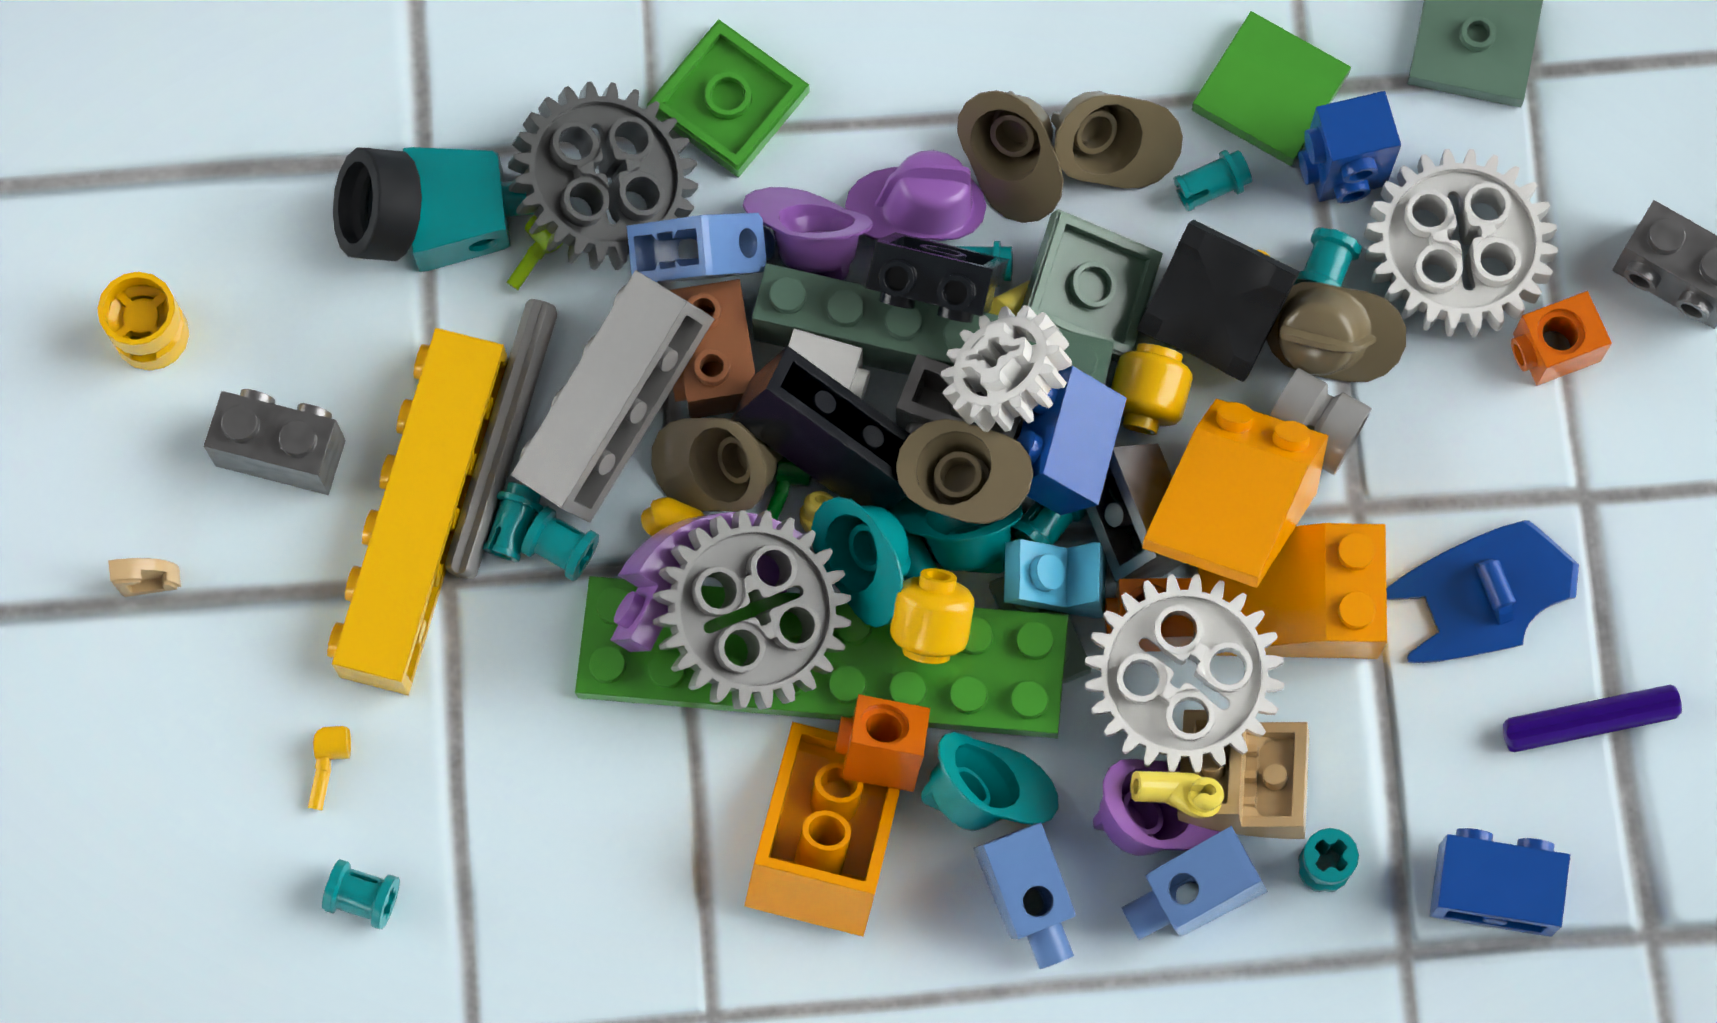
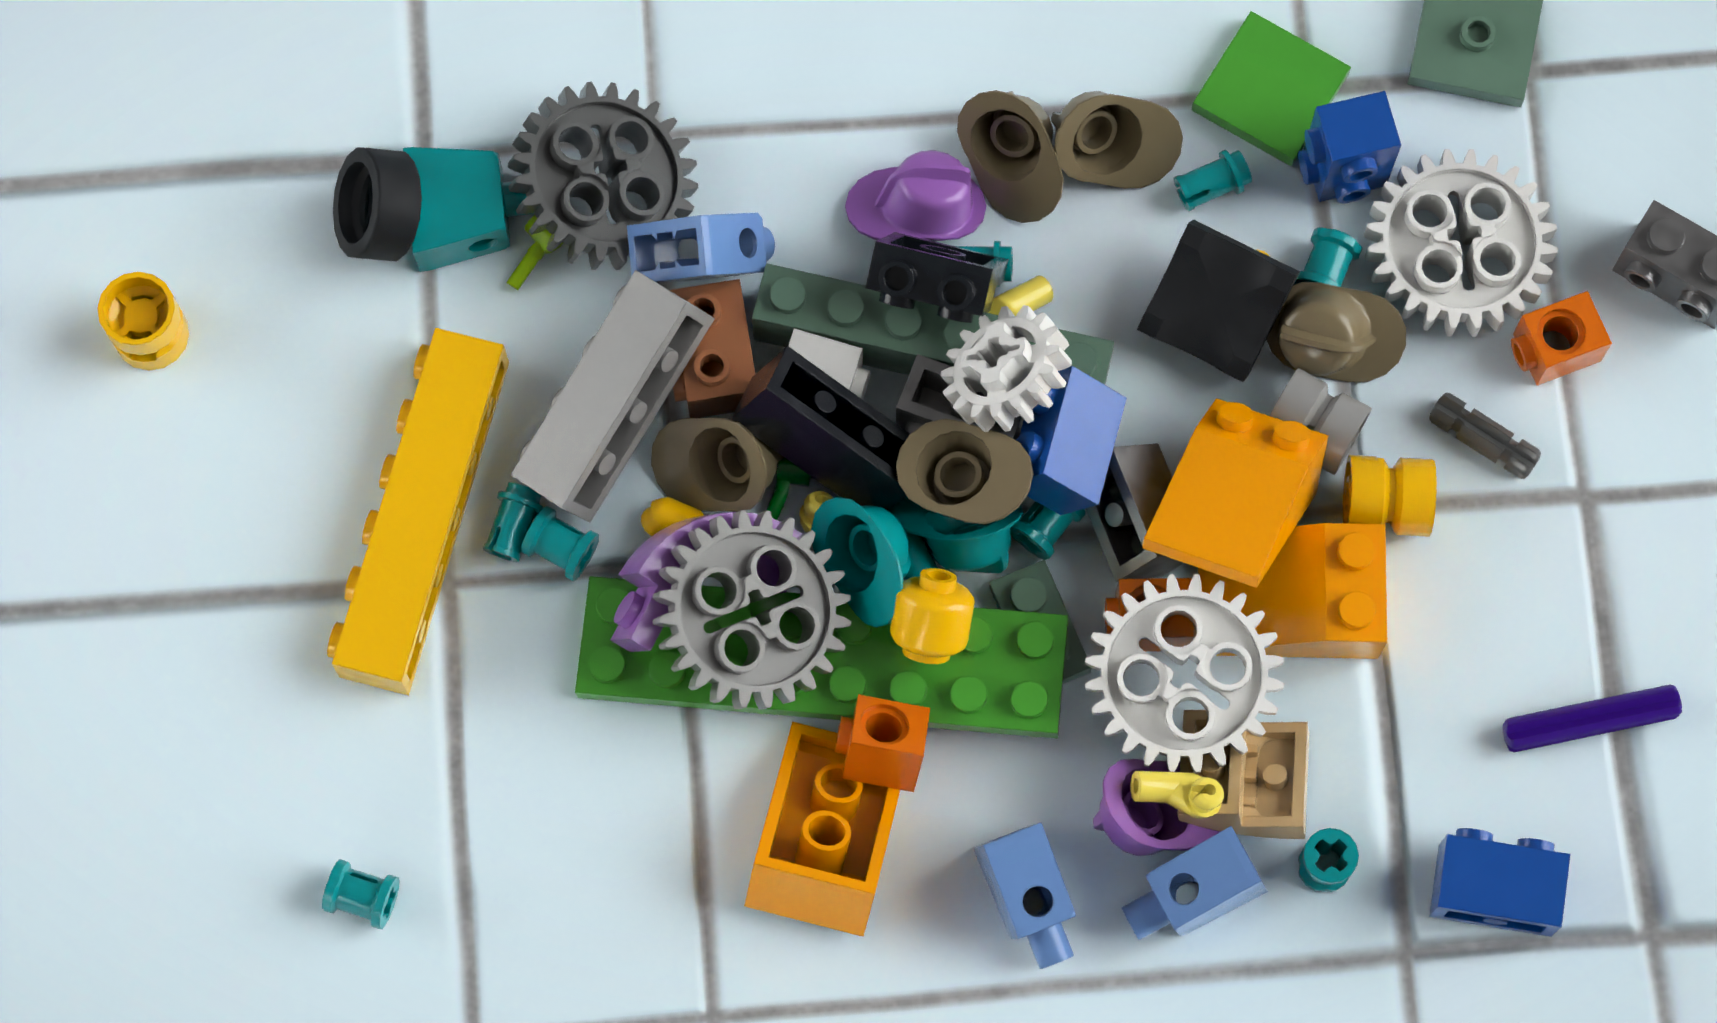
tan tile [108,558,181,597] -> none
flat silver brick [204,389,346,495] -> none
yellow hand [307,726,351,810] -> none
light grey axle [445,299,557,579] -> none
bright green tile [647,19,810,178] -> none
medium lavender piece [743,187,873,280] -> none
teal piece [921,732,1059,831] -> none
medium azure slope [1004,539,1106,619] -> none
sand green plate [1021,209,1163,362] -> none
yellow head [1111,343,1193,435] -> none
blue shield [1386,520,1579,663] -> none
none -> yellow wheel [1343,455,1437,537]
none -> dark grey axle [1429,393,1541,479]

